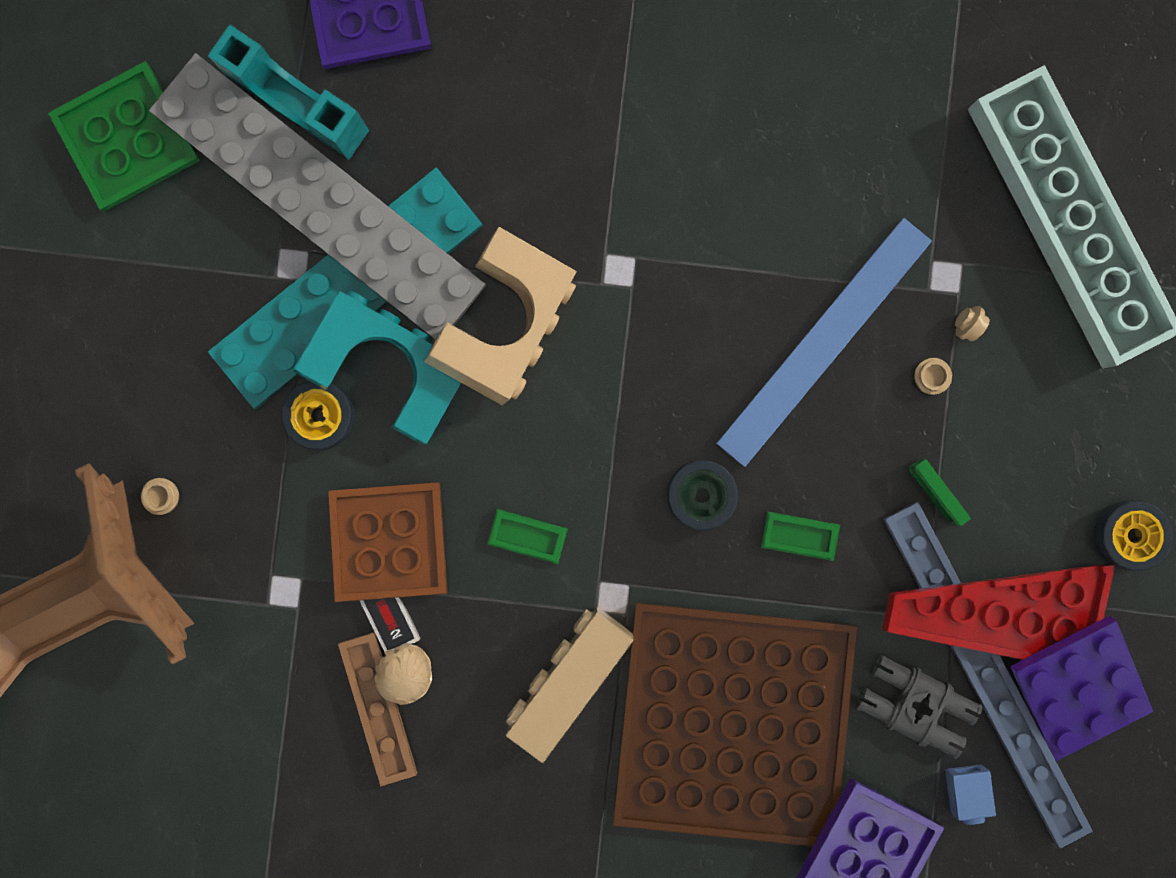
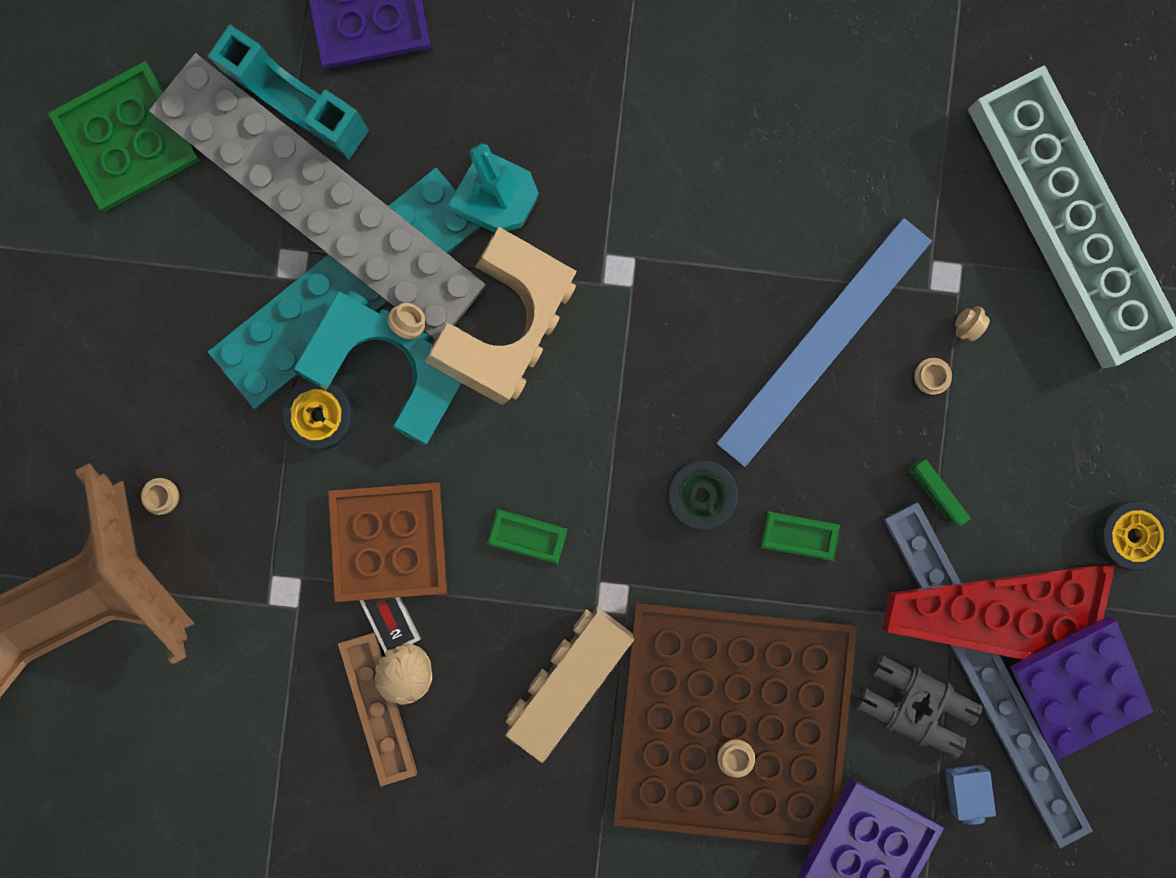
none -> tan plate [388,303,425,339]
none -> teal piece [448,144,539,232]
none -> tan plate [717,739,755,778]

